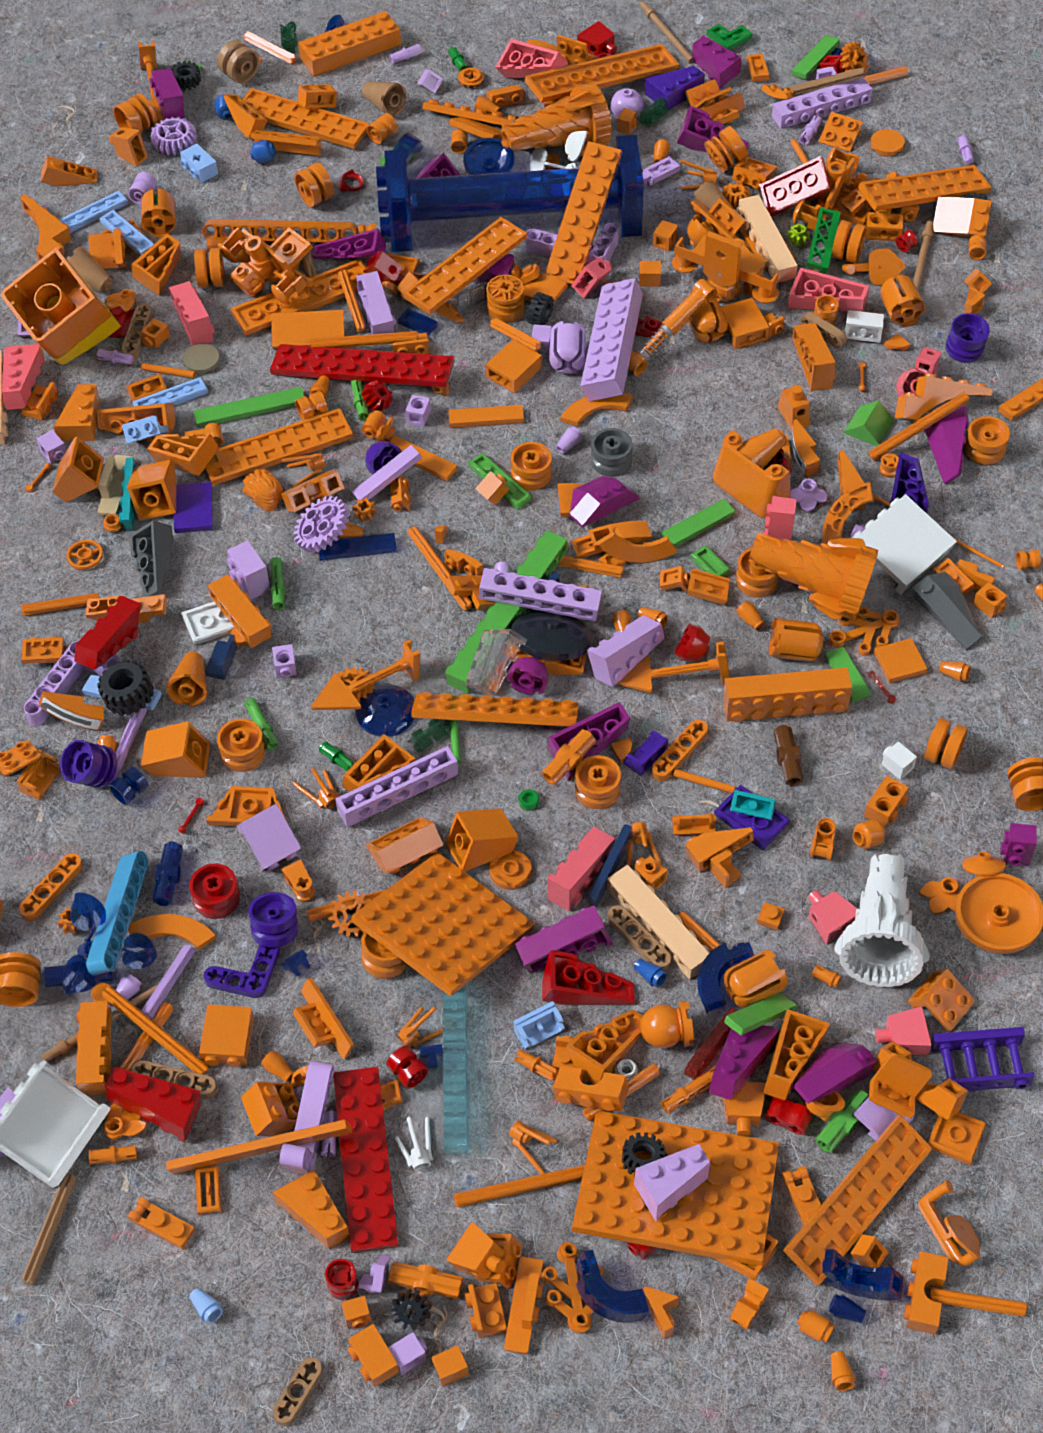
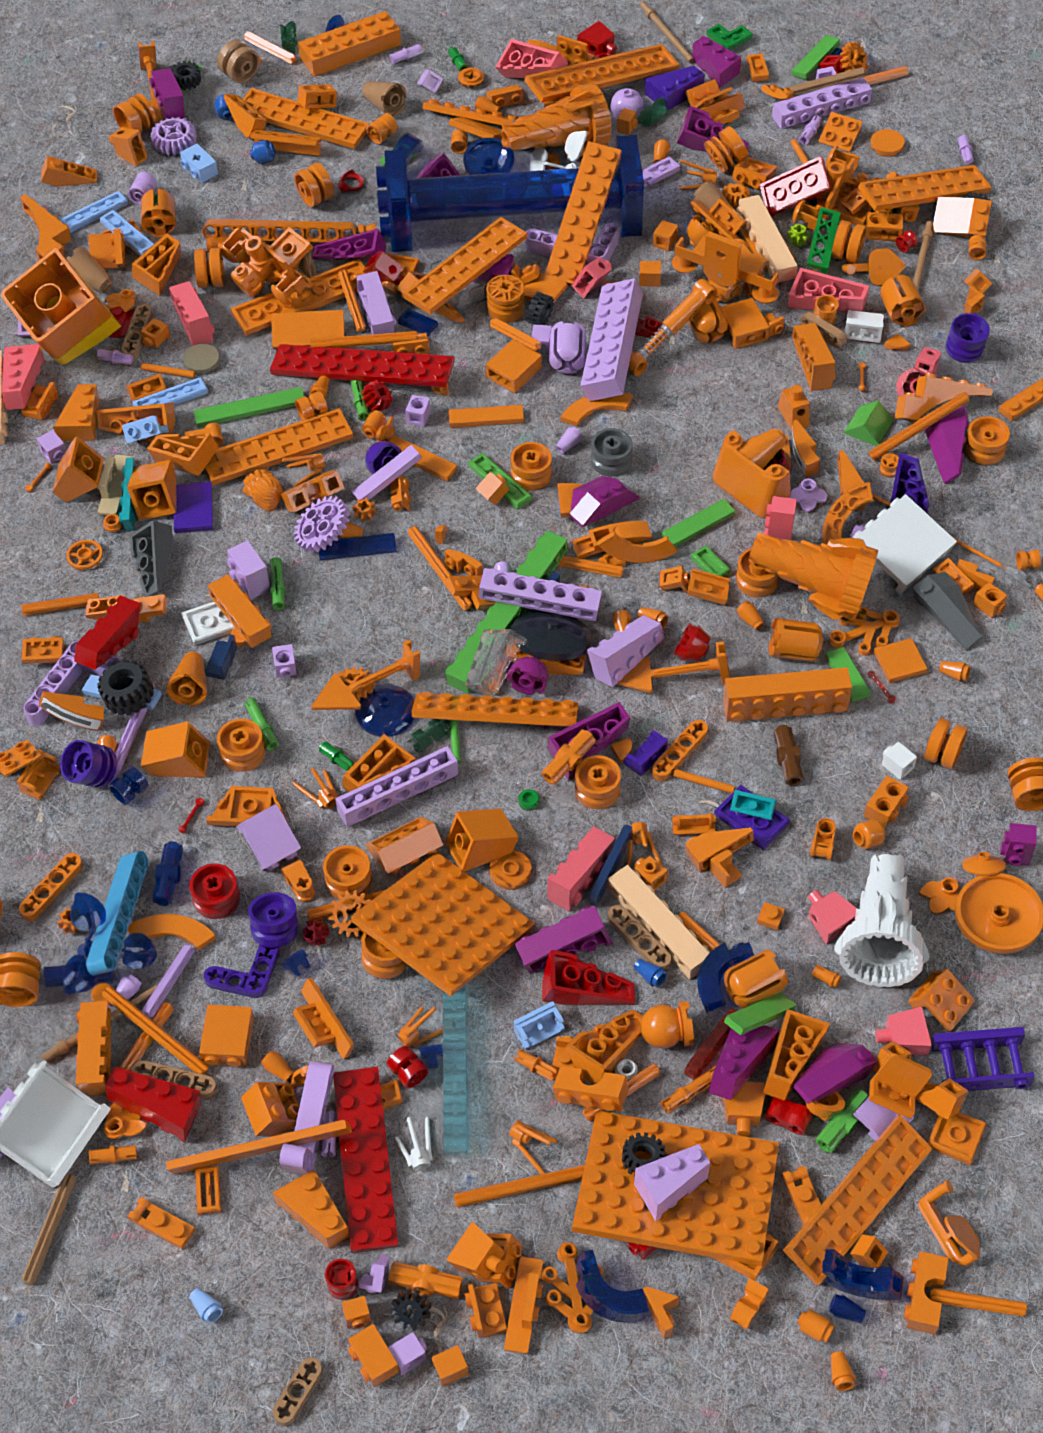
none -> dark red gear [303,919,330,946]
none -> orange wheel [323,845,372,899]

